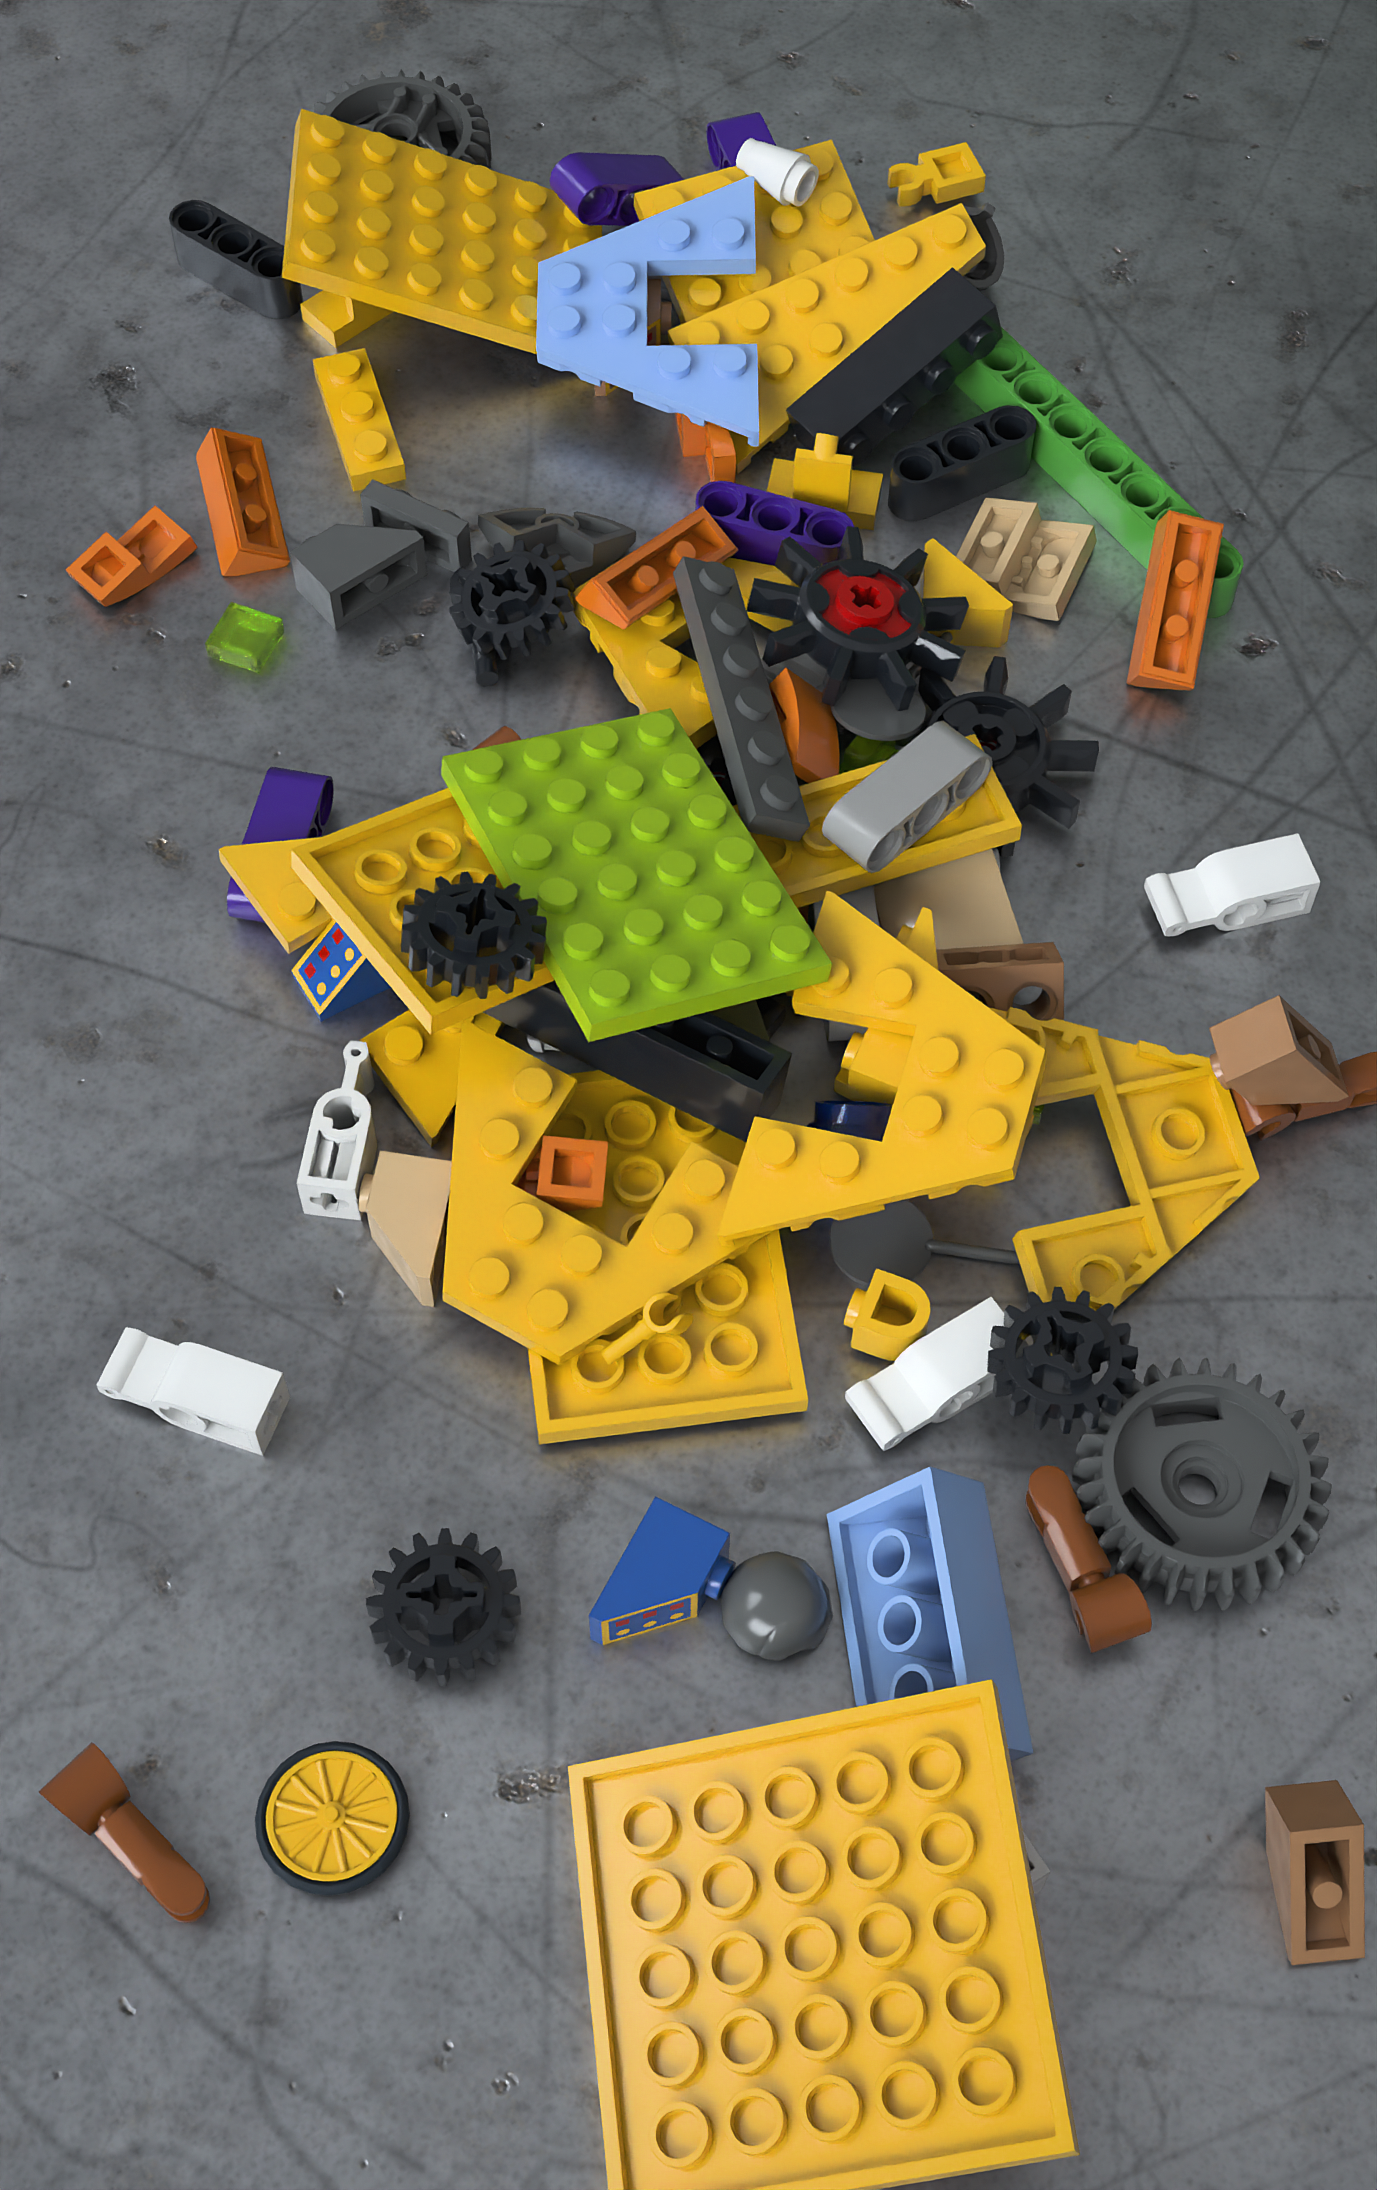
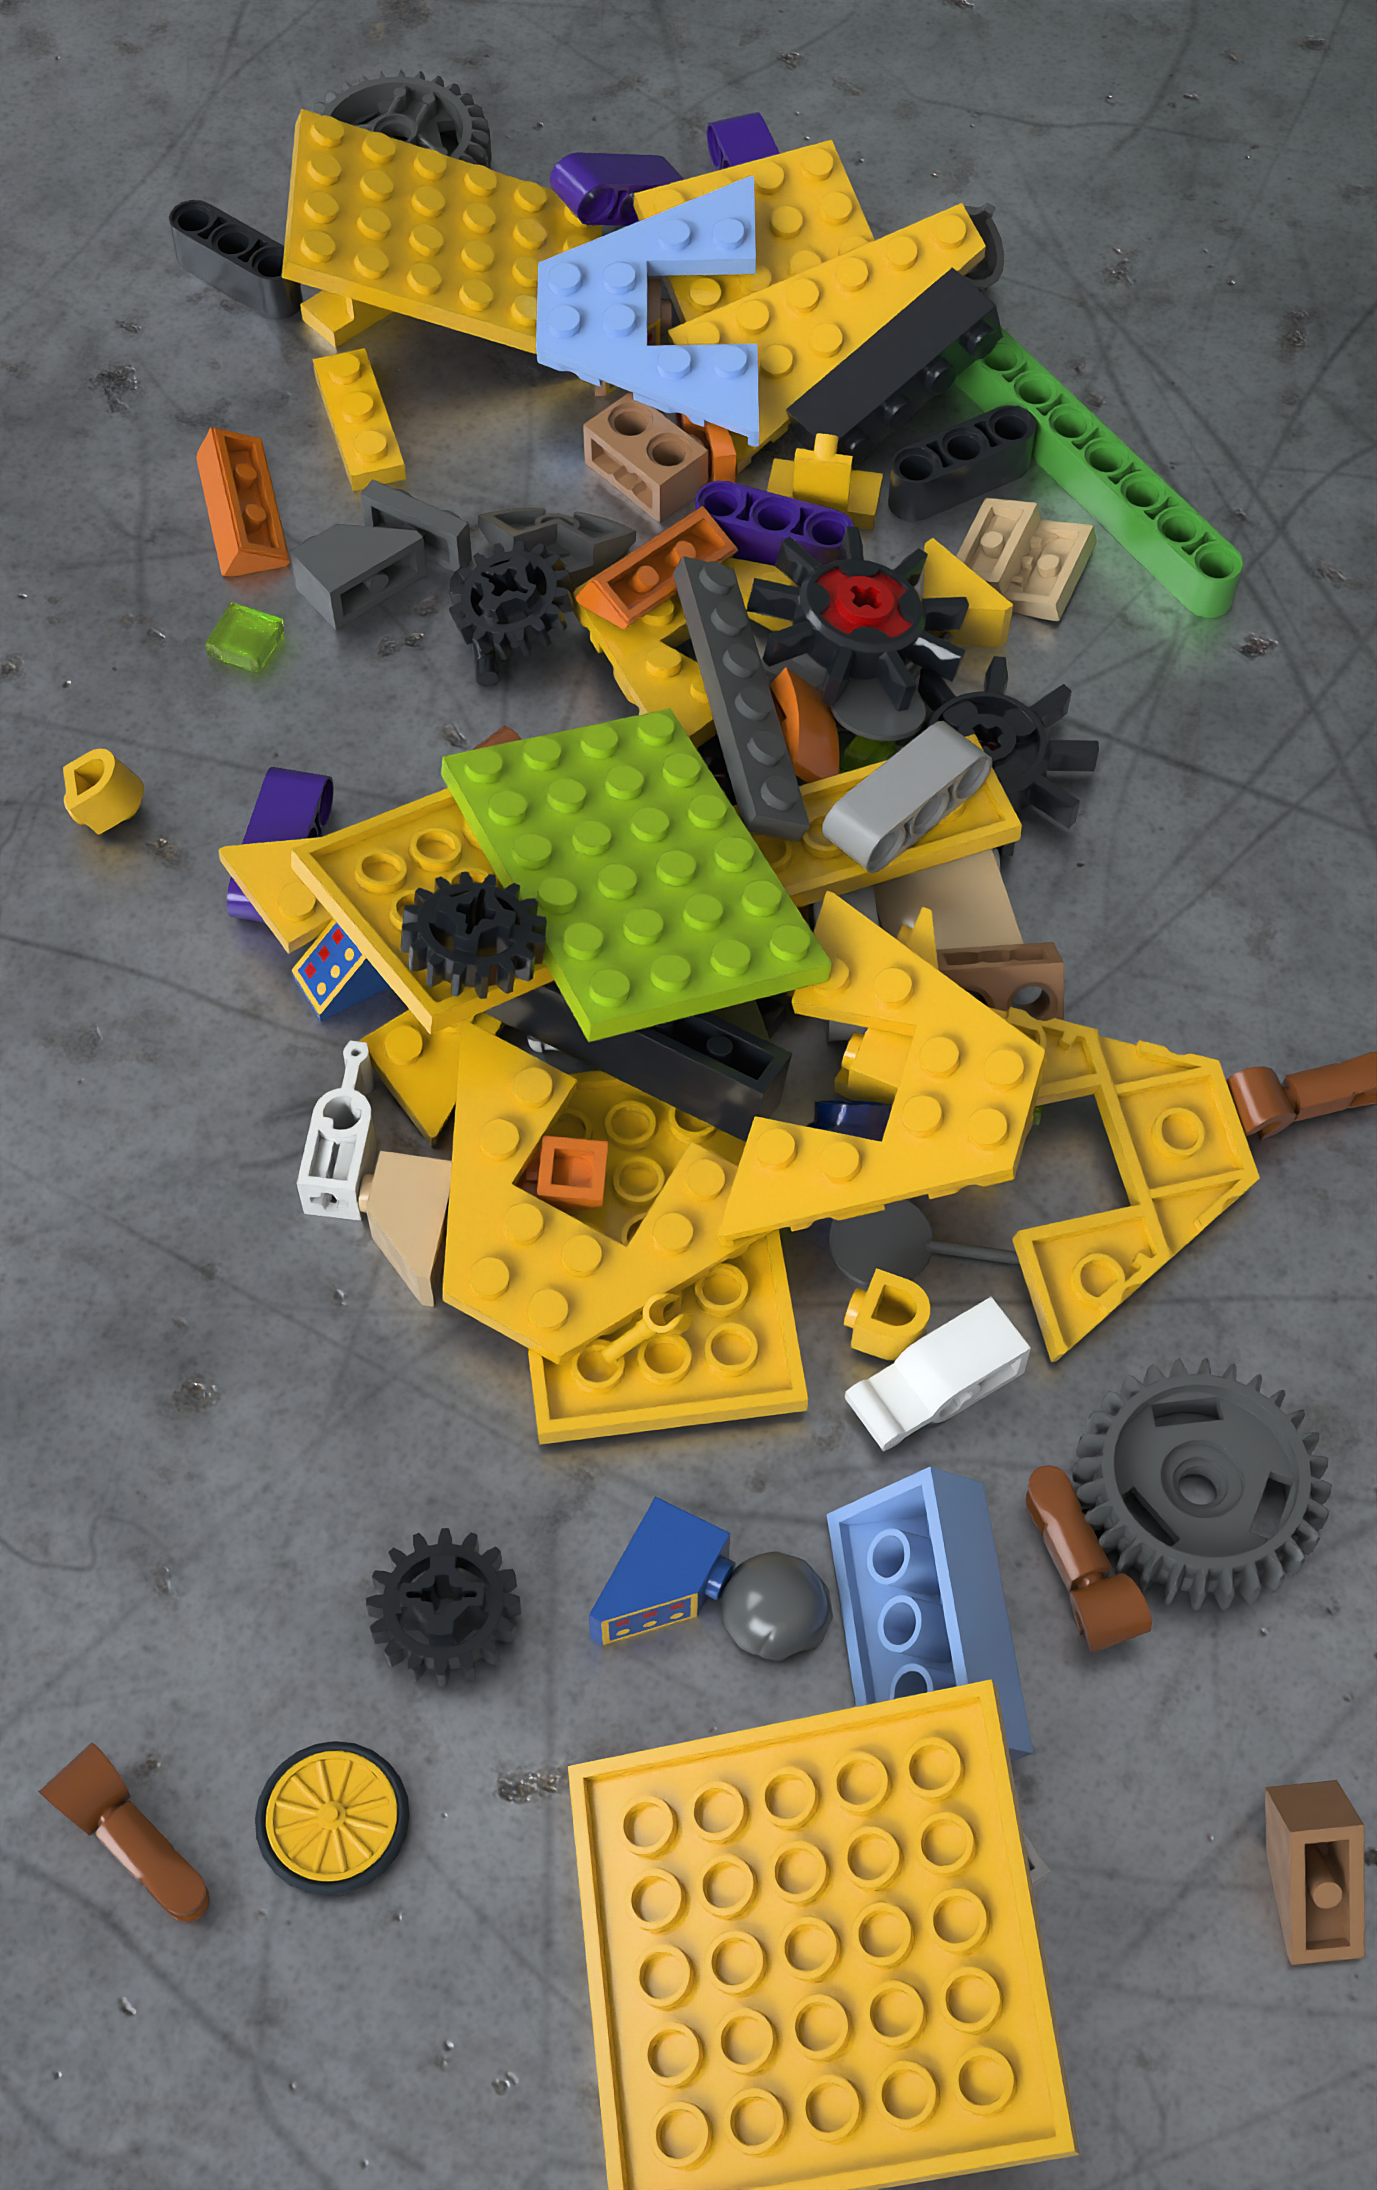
orange slope [65,505,198,607] -> none
white piece [97,1327,290,1456] -> none
white cone [736,138,819,206] -> none
yellow plate [887,142,986,207] -> none
black gear [987,1287,1138,1434] -> none
orange slope [1127,510,1224,691] -> none
white piece [1144,833,1321,936] -> none
medium nougat slope [1209,995,1349,1105] -> none
none -> yellow plate [63,748,144,835]
none -> medium nougat brick [583,392,709,523]

